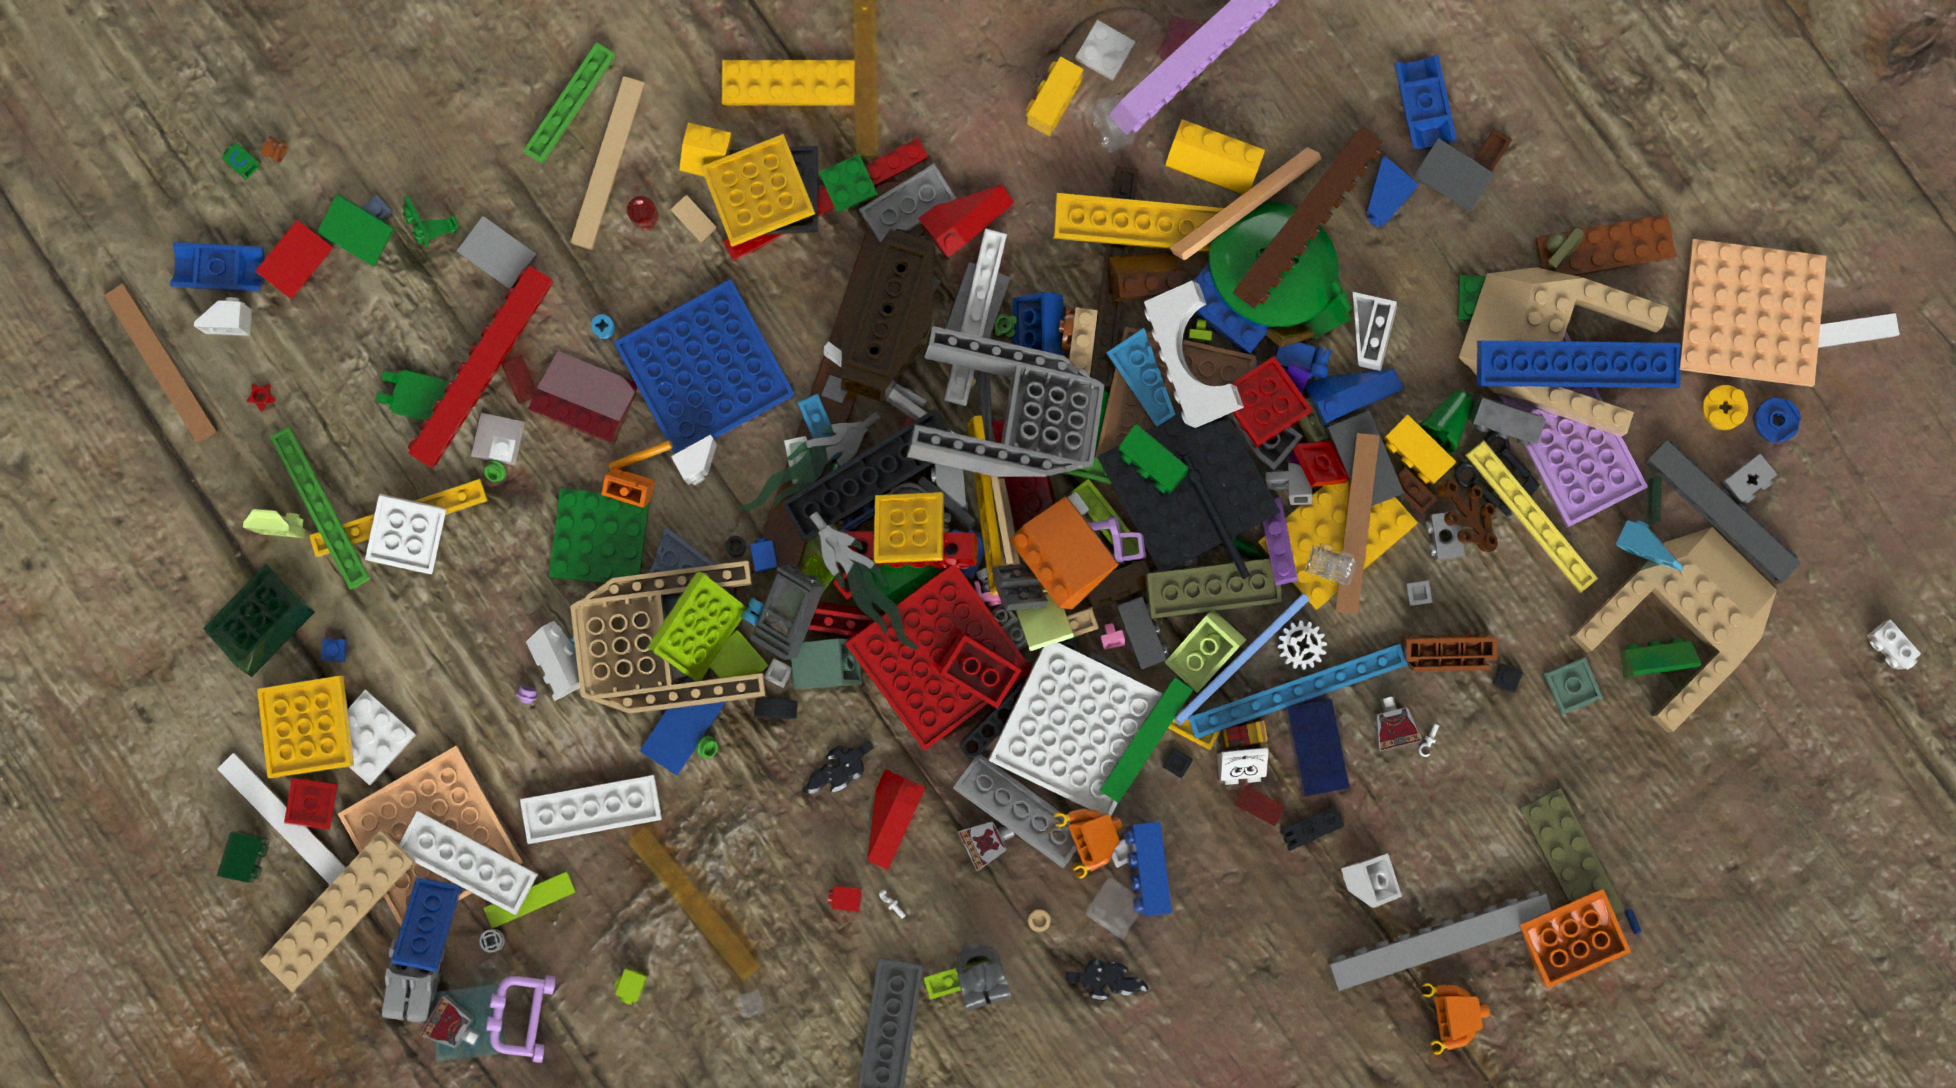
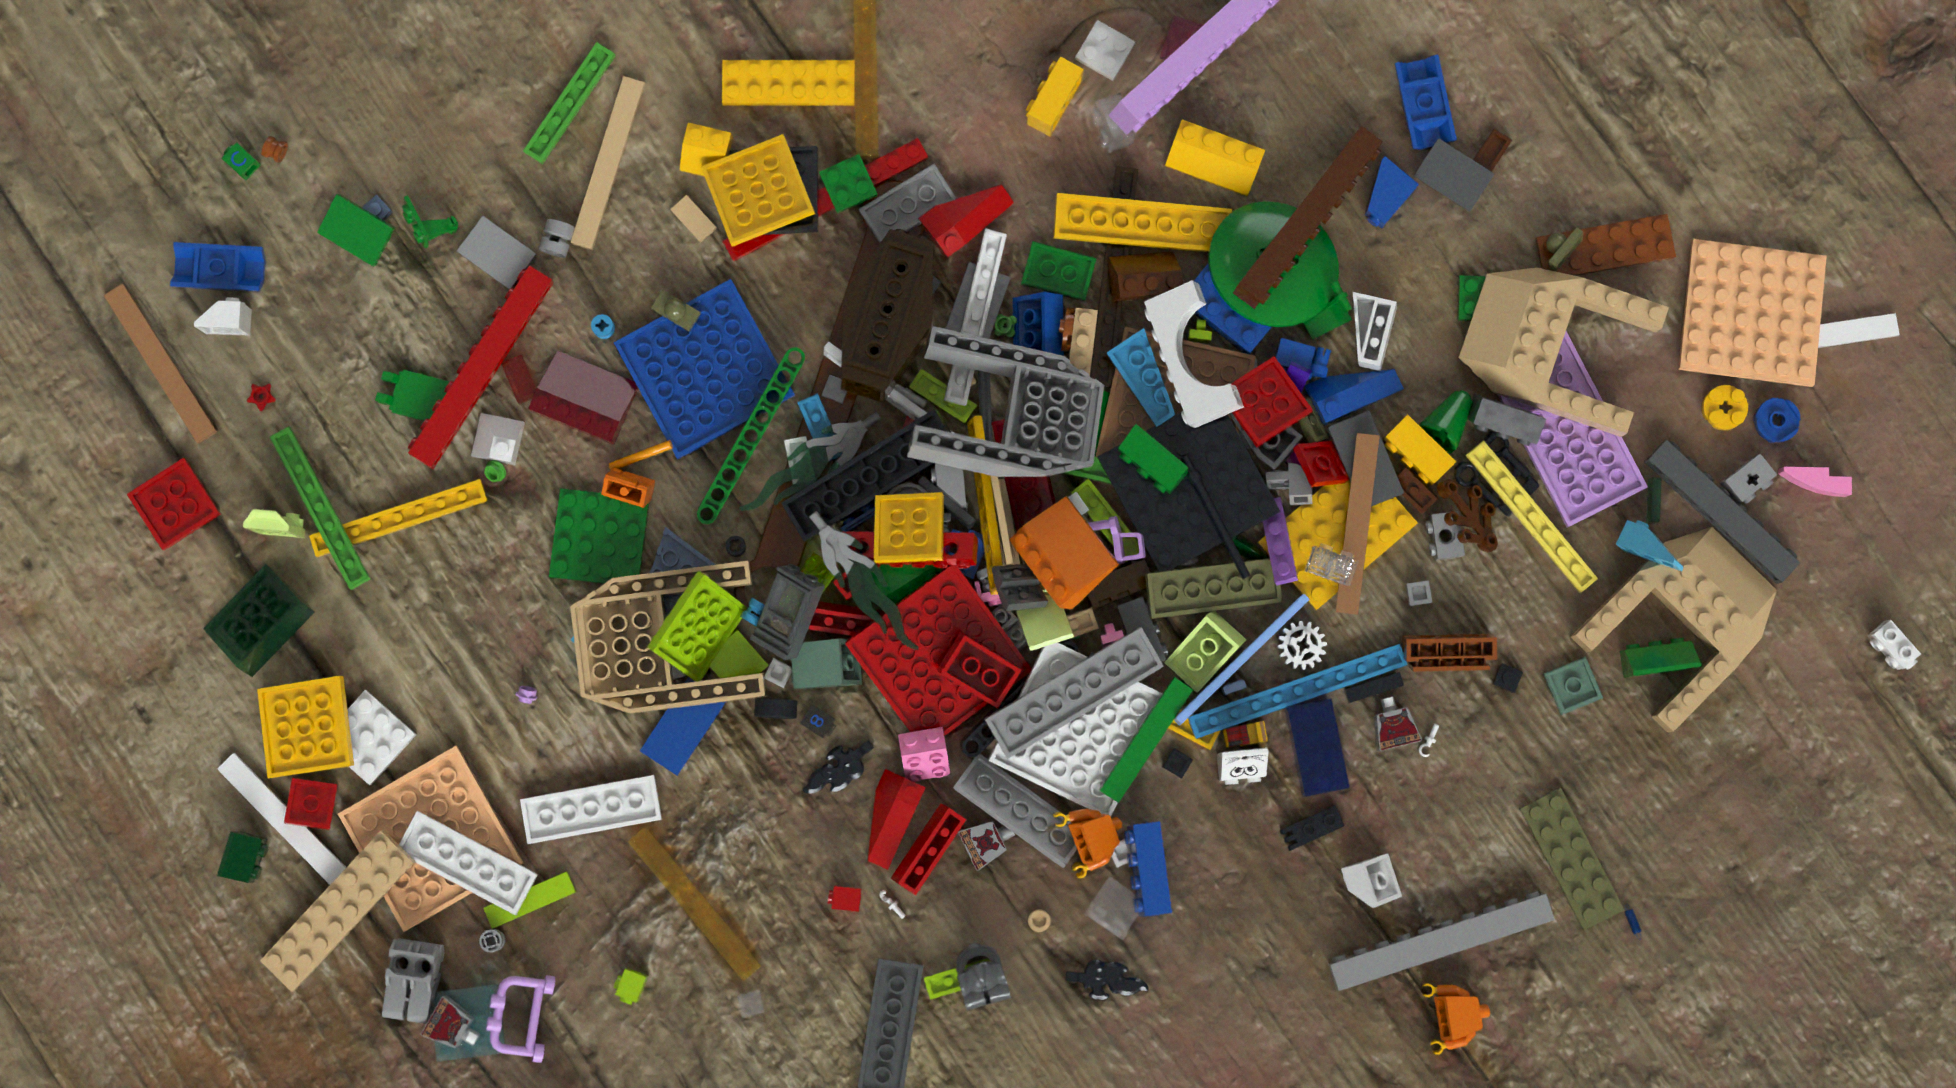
red tile [255,220,333,300] -> none
blue plate [321,638,347,662] -> none
white plate [365,494,447,574] -> none
blue tile [391,877,461,972] -> none
white wedge [526,621,580,702] -> none
clear red wheel [627,196,659,230] -> none
white slope [671,435,717,486] -> none
bright green plate [696,736,718,758] -> none
blue brick [750,537,778,573] -> none
light nougat tile [1170,147,1322,260] -> none
clear red tile [1235,785,1285,827] -> none
pearl gold tile [1266,323,1314,347] -> none
blue plate [1477,340,1680,388] -> none
orange slope [1519,889,1631,989] -> none
none -> red plate [127,457,221,551]
none -> light grey wheel [538,219,575,258]
none -> olive tile [651,290,701,332]
none -> green beam [697,347,805,524]
none -> clear smoke brick [800,705,837,739]
none -> red brick [890,803,966,896]
none -> bright pink bracket [898,727,950,782]
none -> lime plate [909,369,977,425]
none -> light grey plate [984,627,1164,759]
none -> green tile [1021,241,1097,302]
none -> sand blue tile [1221,679,1247,695]
none -> black piece [1344,672,1404,704]
none -> bright pink slope [1778,467,1852,497]

